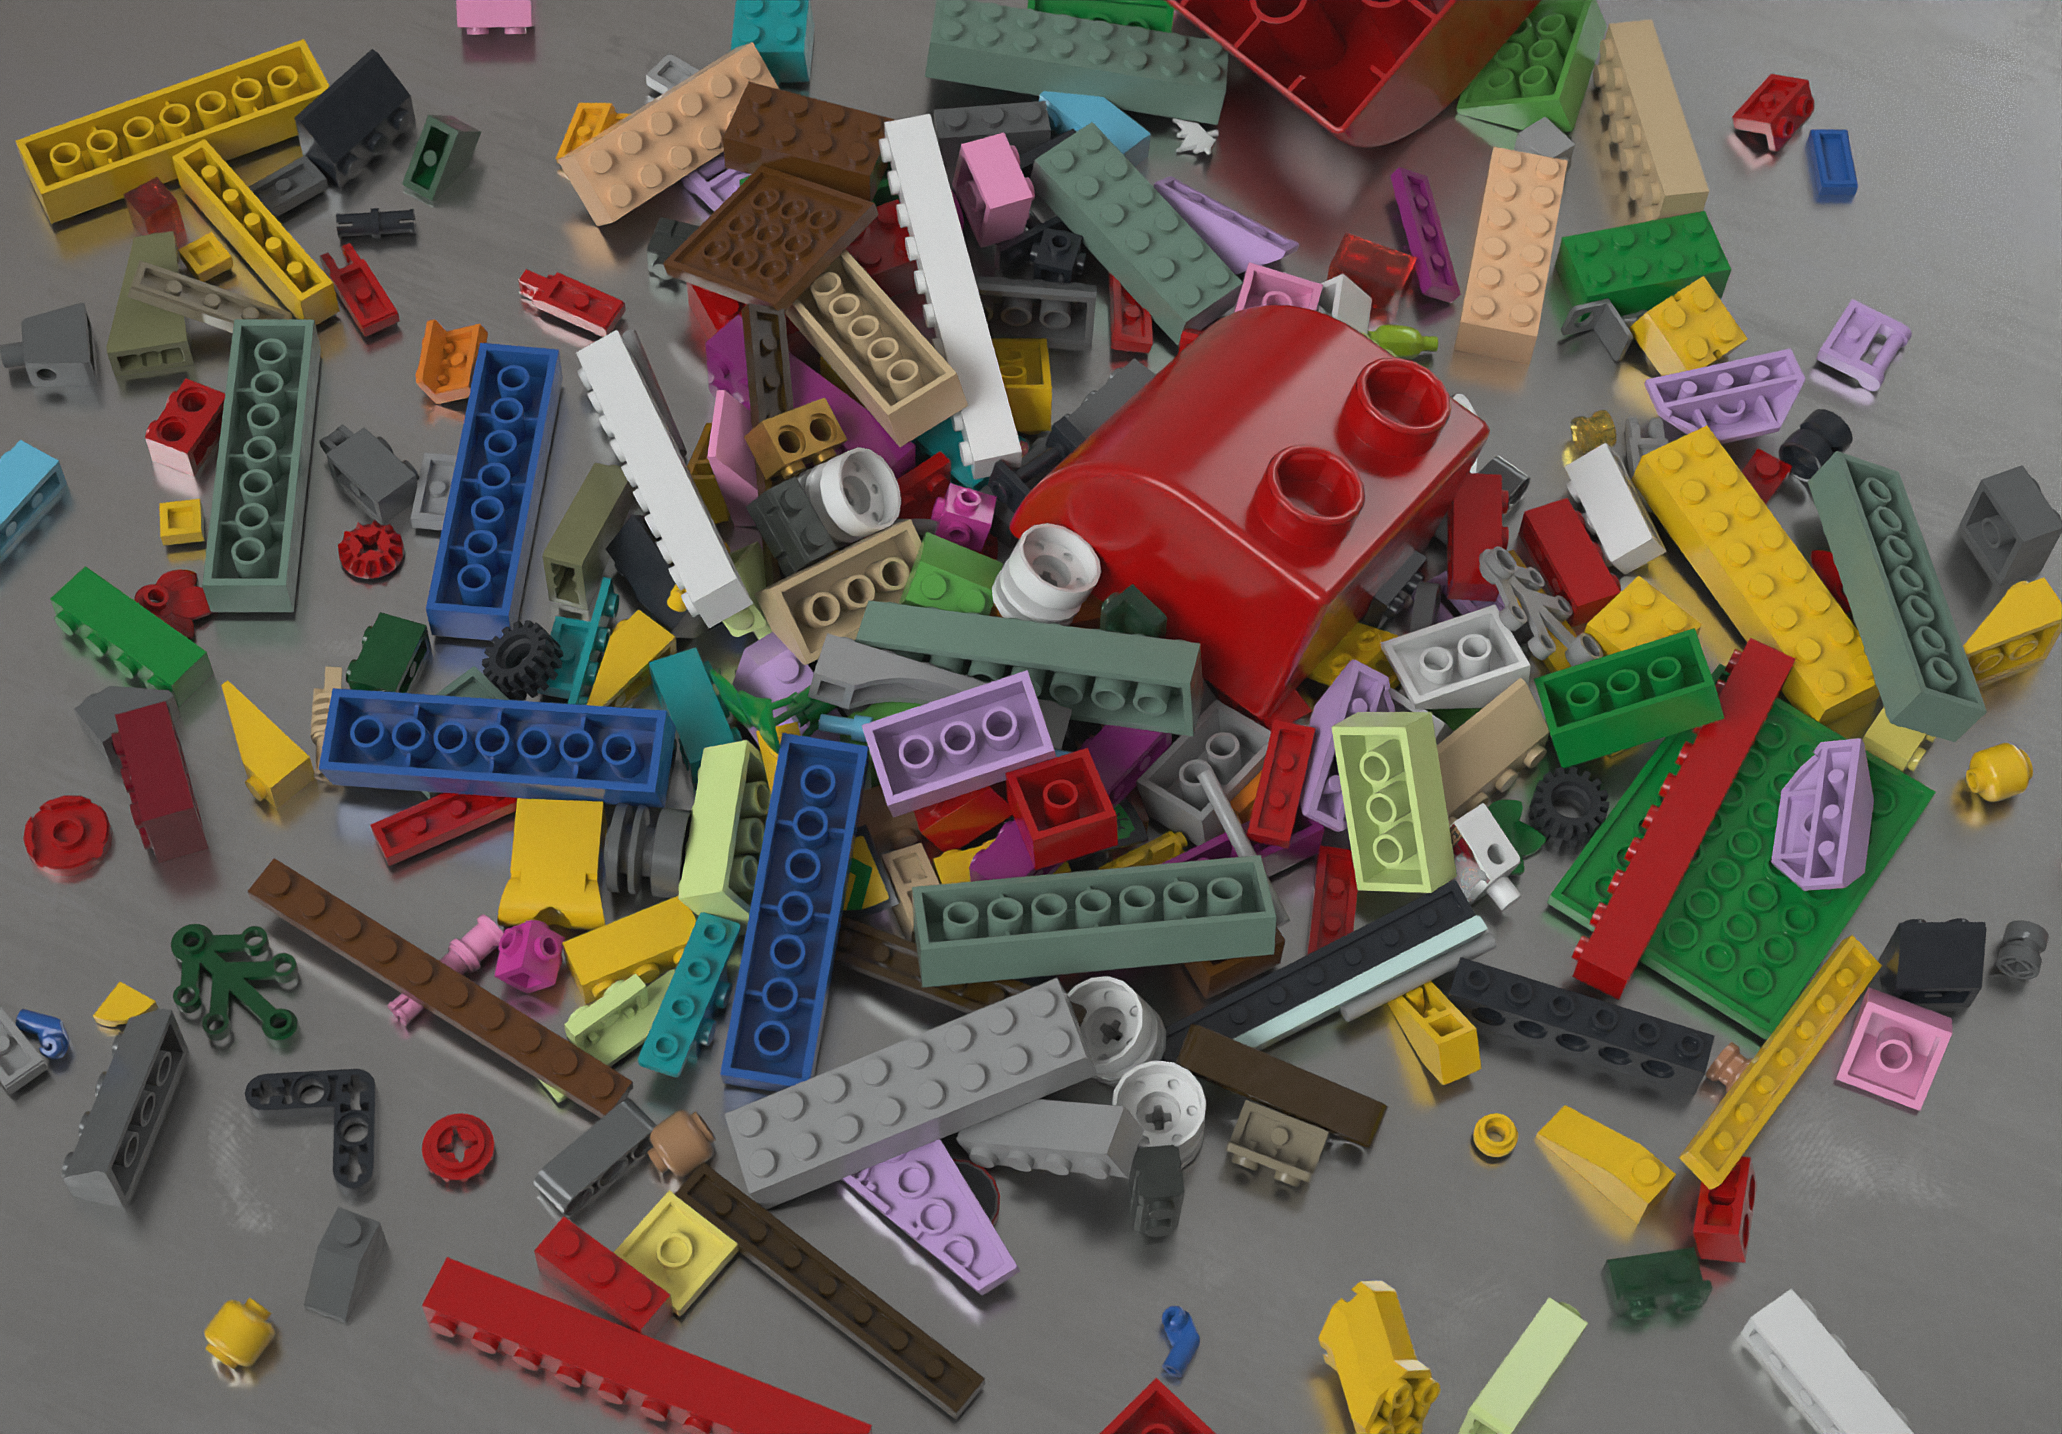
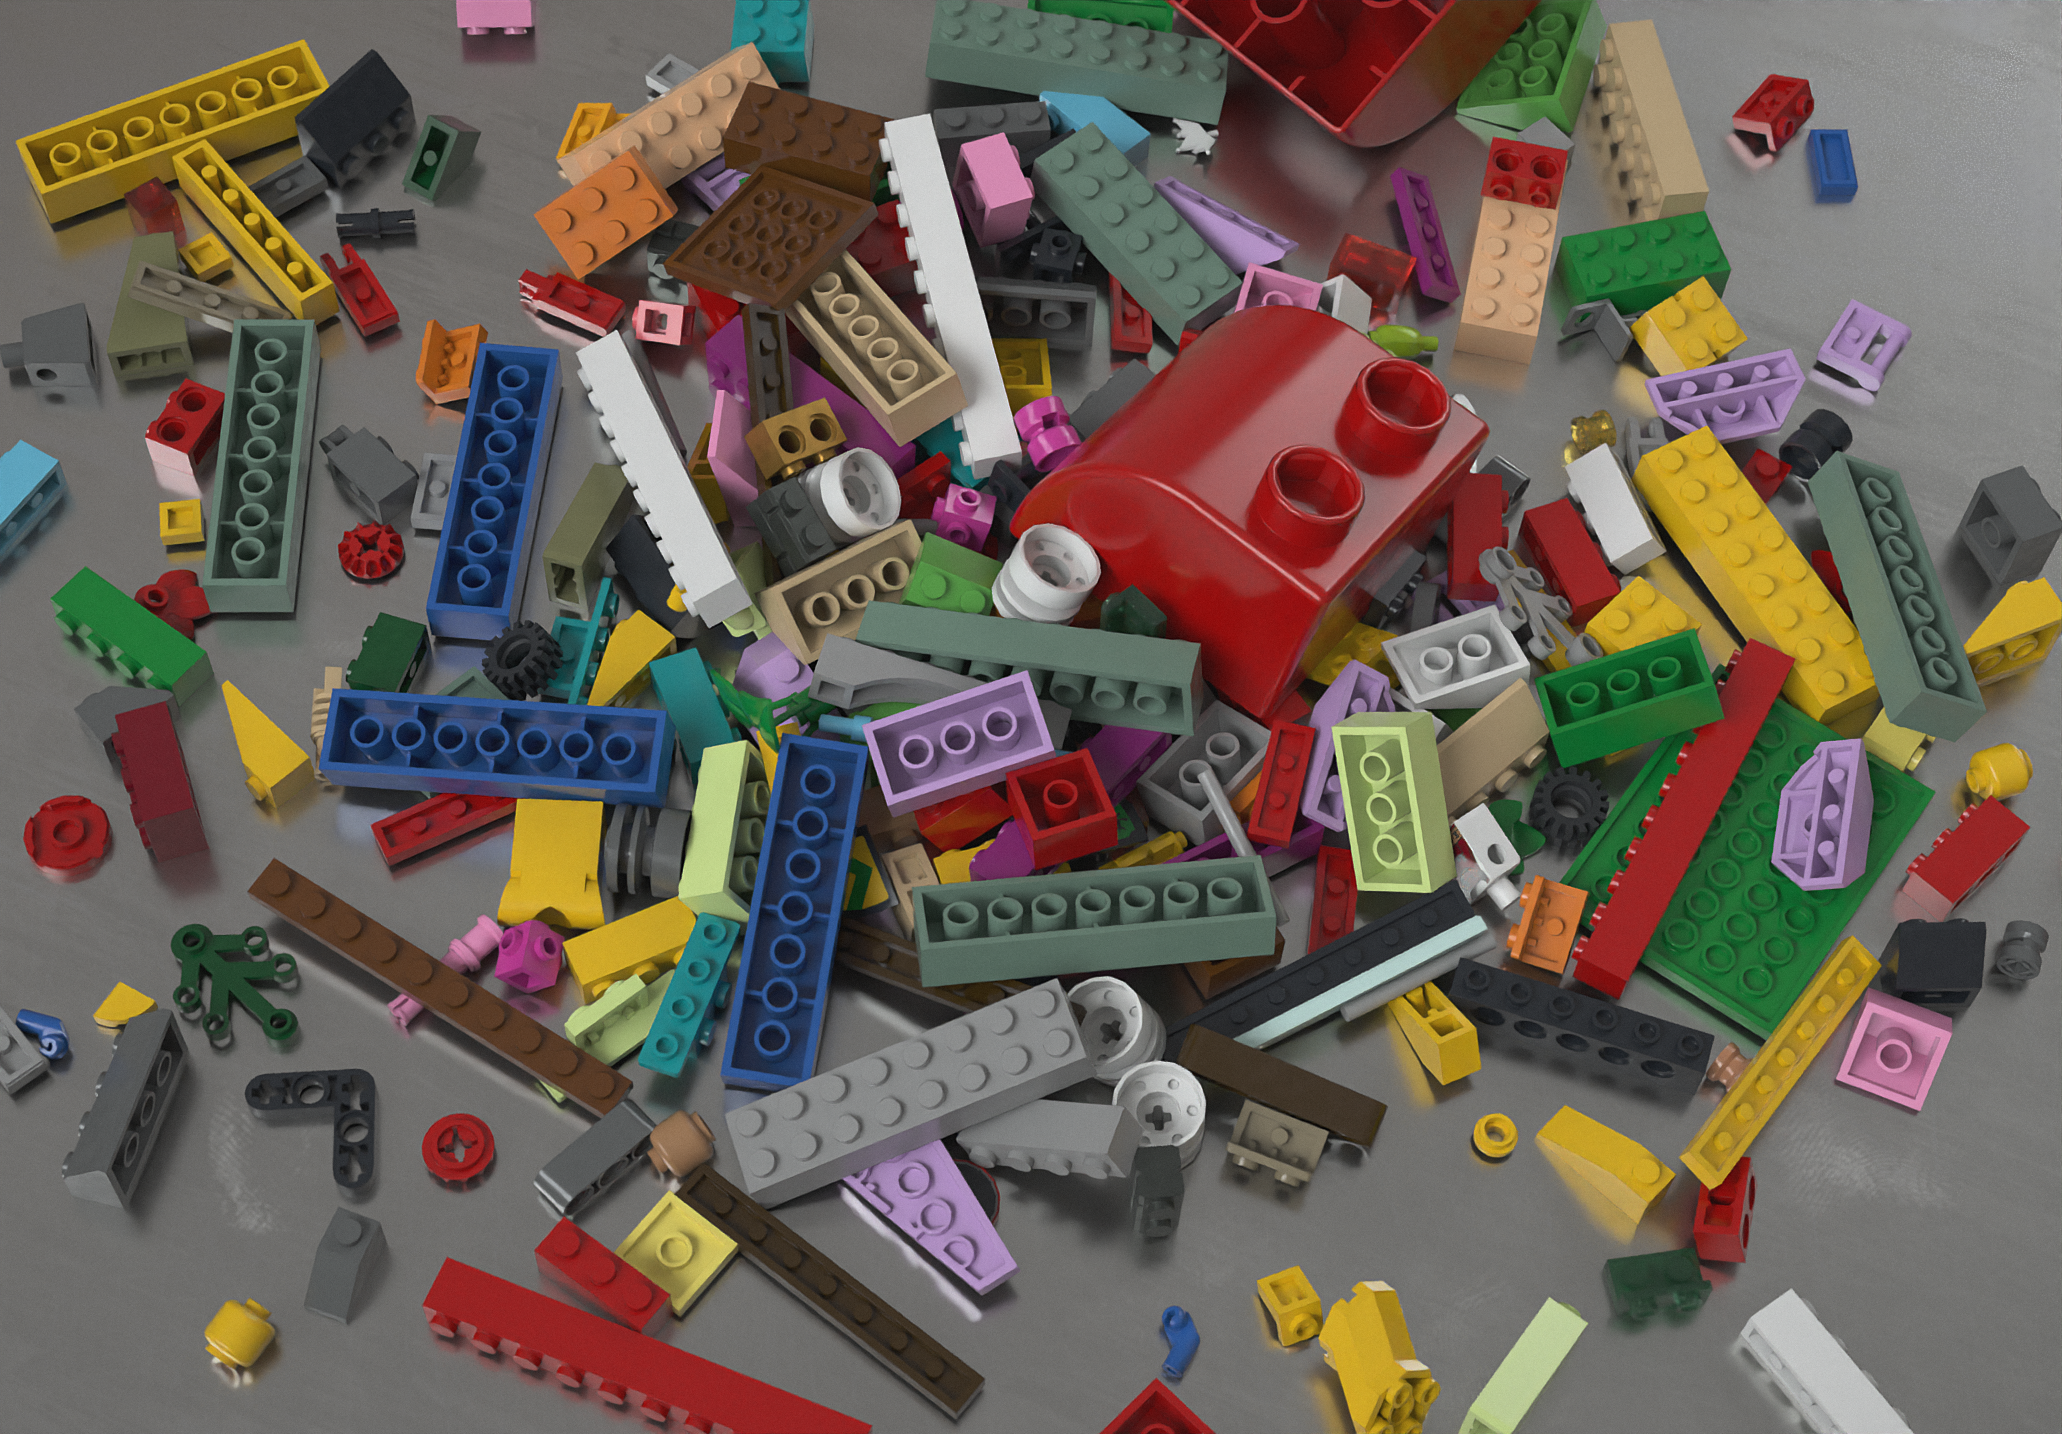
none -> orange brick [533,145,679,280]
none -> coral brick [632,300,696,345]
none -> dark pink wheel [1014,396,1082,472]
none -> yellow bracket [1257,1265,1324,1347]
none -> red brick [1481,136,1568,210]
none -> orange bracket [1506,875,1589,975]
none -> red brick [1902,795,2031,922]

